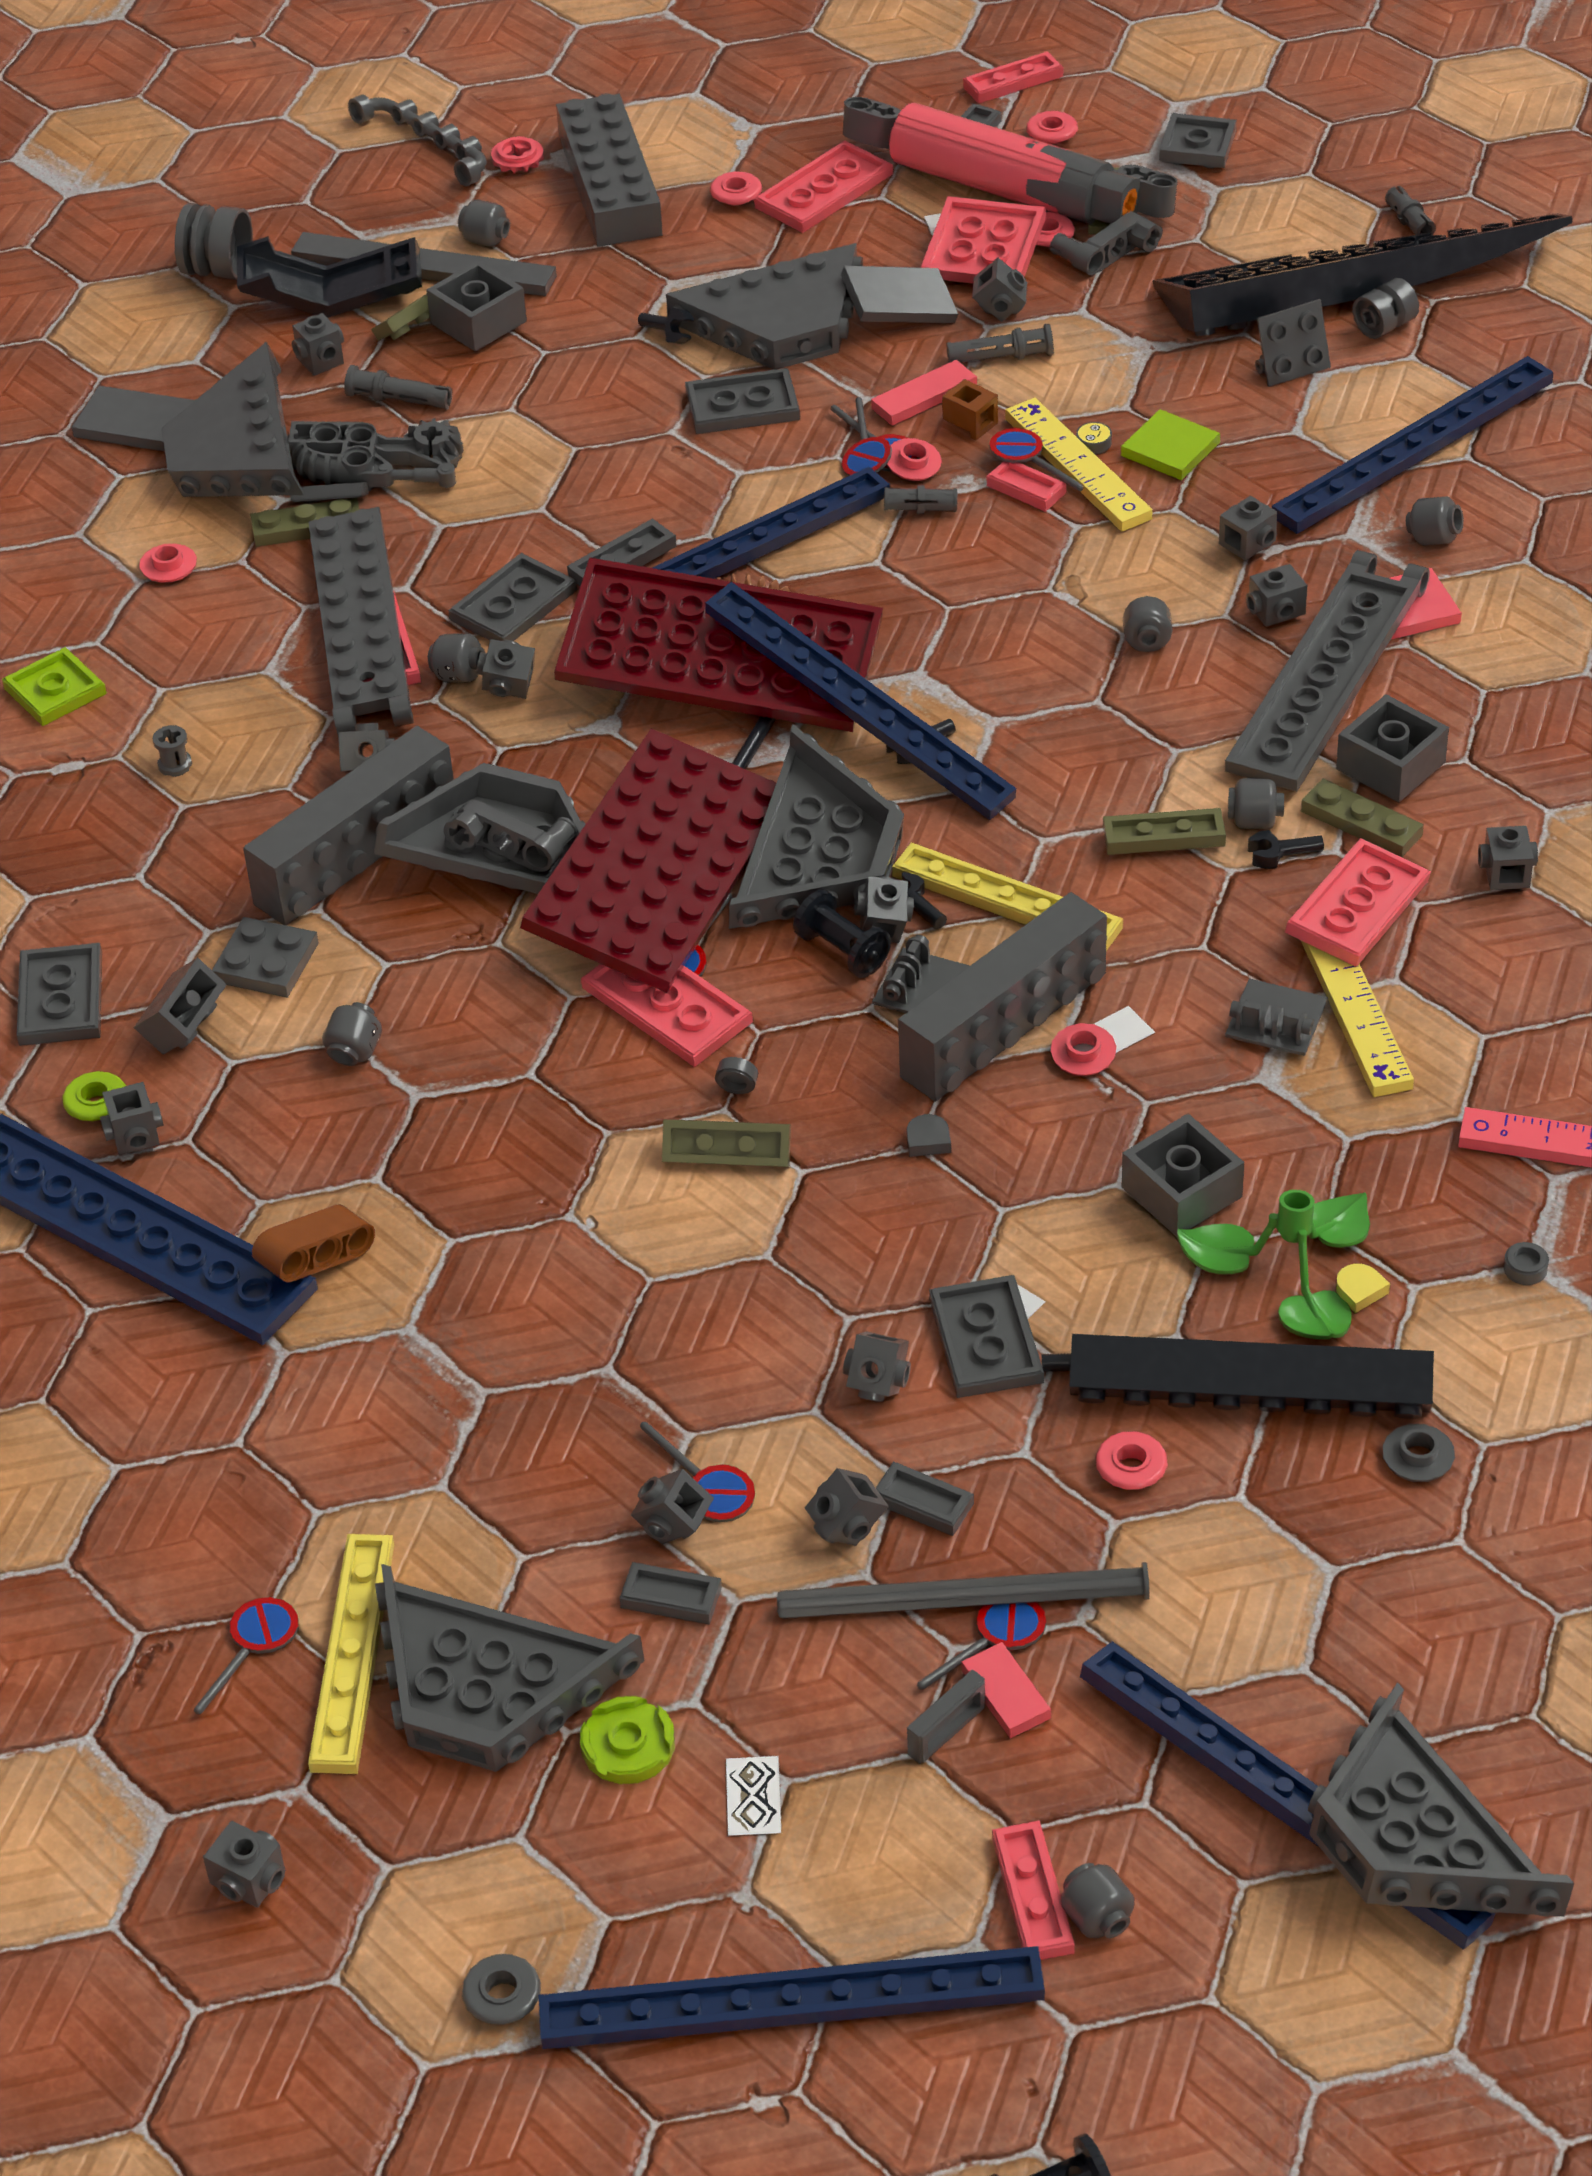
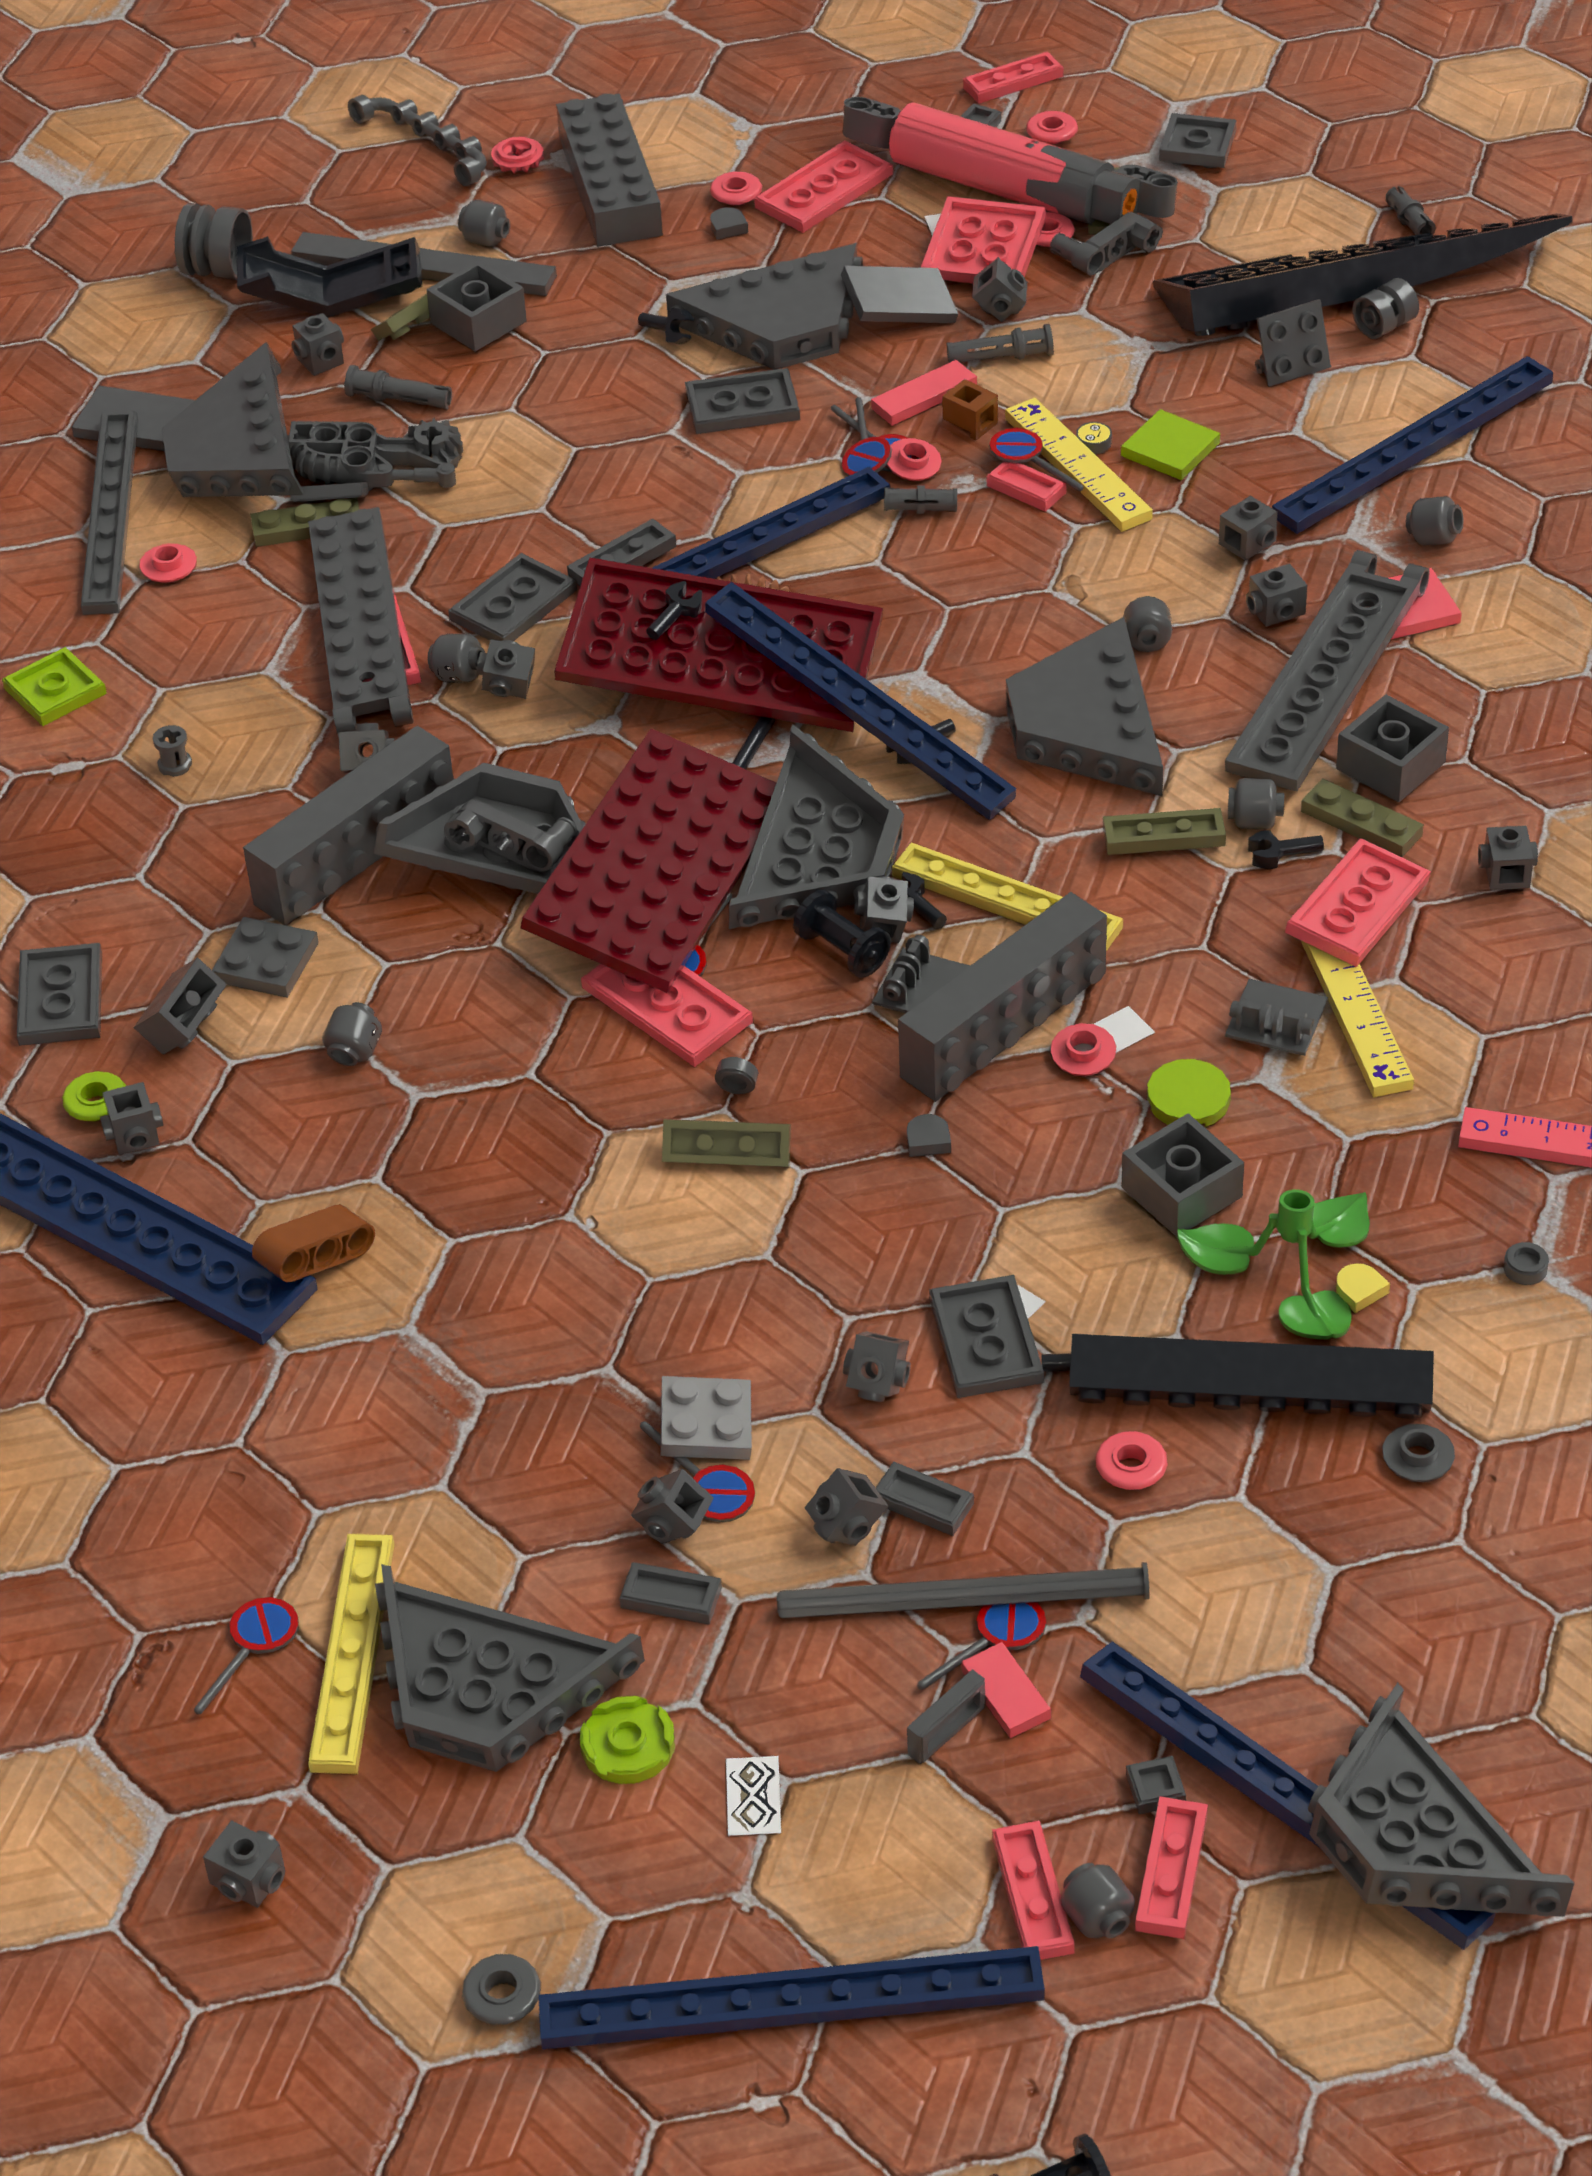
none -> dark grey tile [81,410,138,615]
none -> black bar [646,581,702,640]
none -> light grey plate [660,1376,752,1460]
none -> dark grey tile [710,207,748,240]
none -> dark grey piece [1006,617,1163,796]
none -> dark grey tile [1126,1756,1186,1815]
none -> coral plate [1135,1797,1208,1939]
none -> lime tile [1147,1059,1231,1127]

